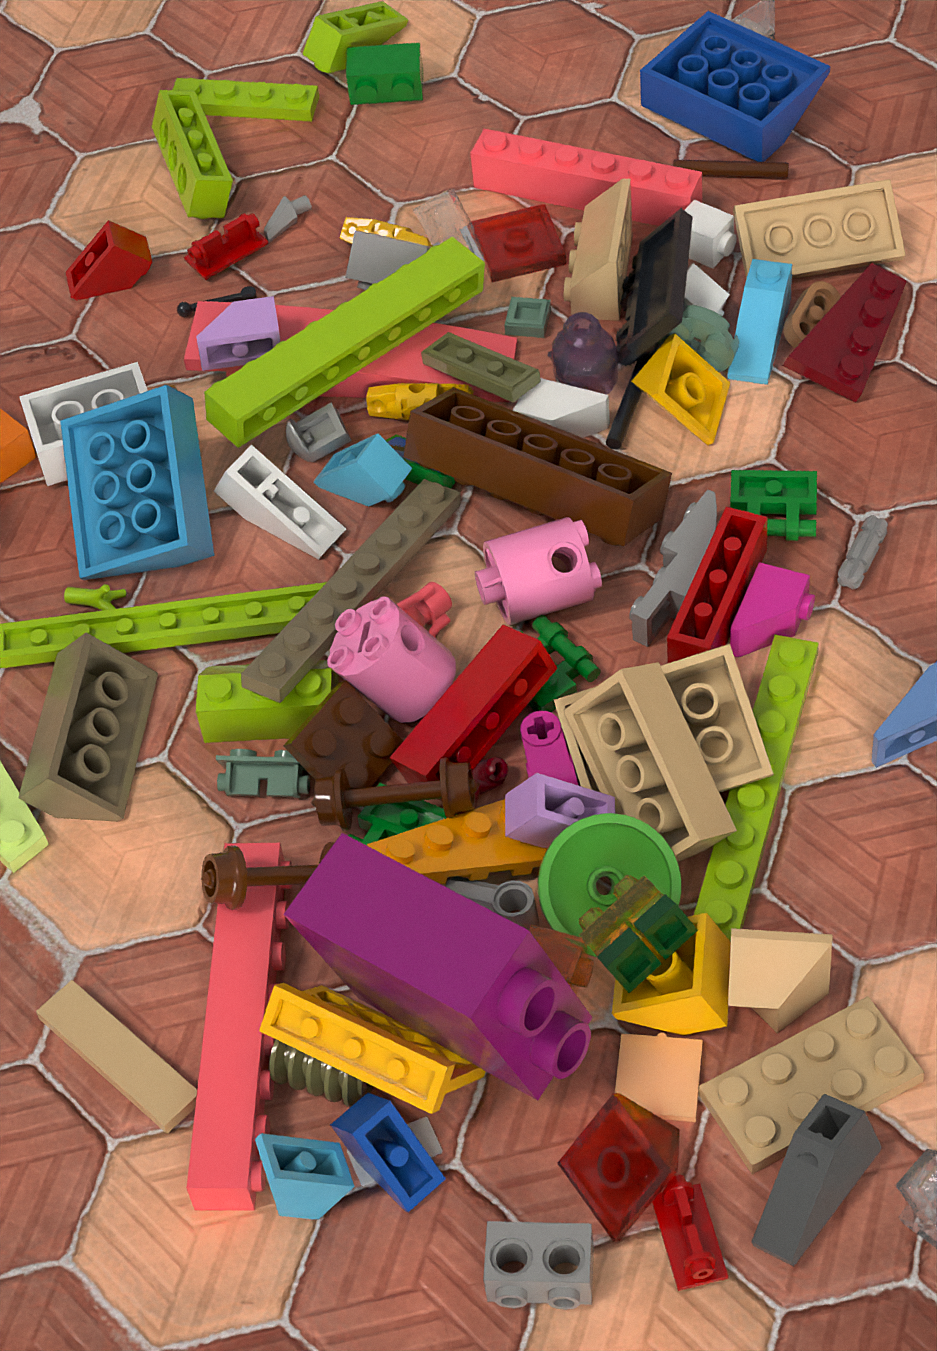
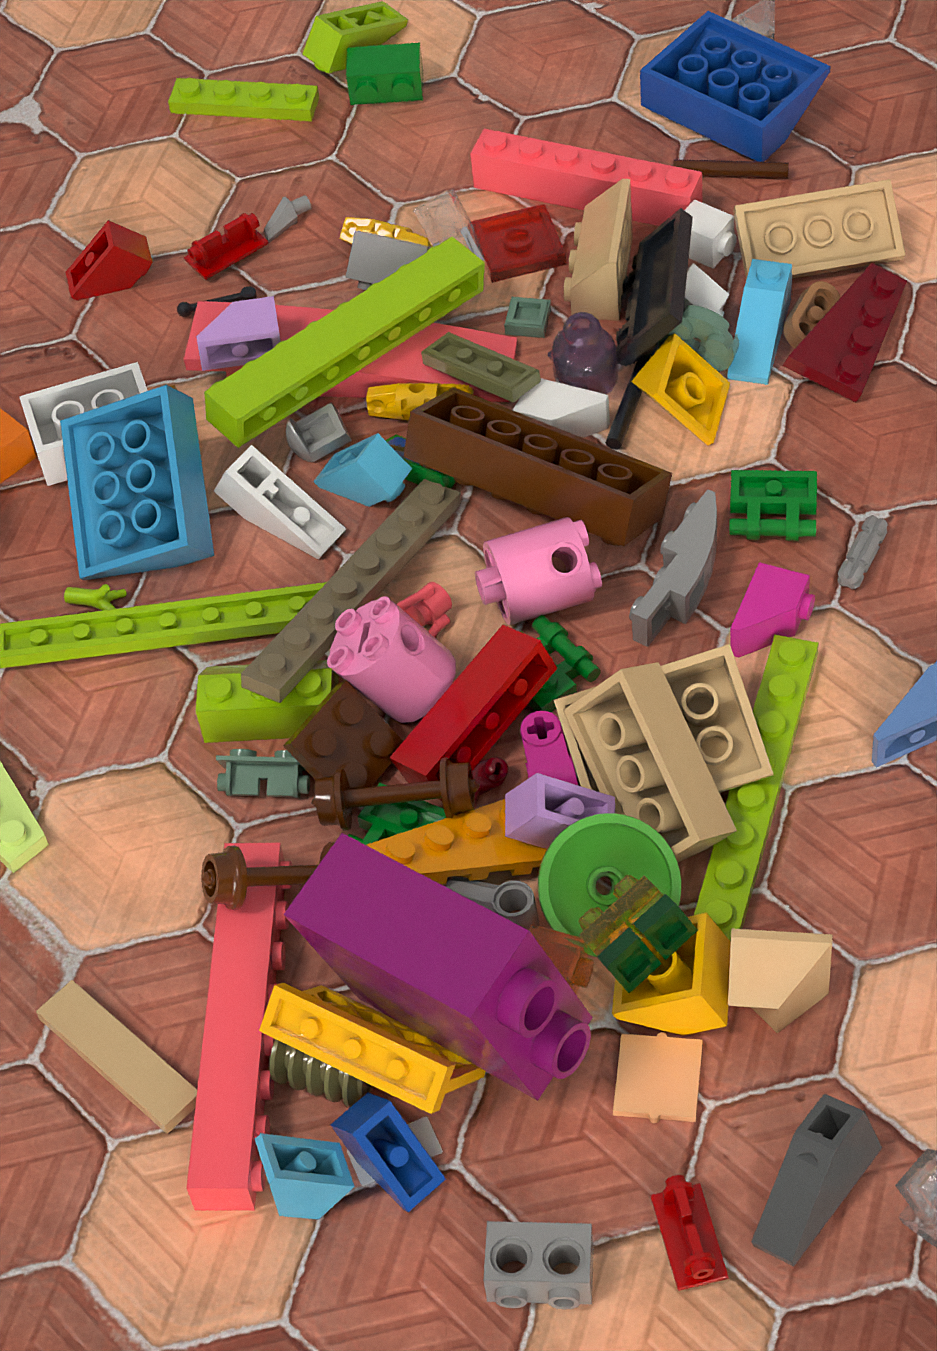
dark tan slope [18,633,158,822] -> none
lime brick [152,90,233,219] -> none
clear red slope [557,1093,680,1242] -> none
red brick [667,507,768,663] -> none
tan plate [699,996,924,1174] -> none

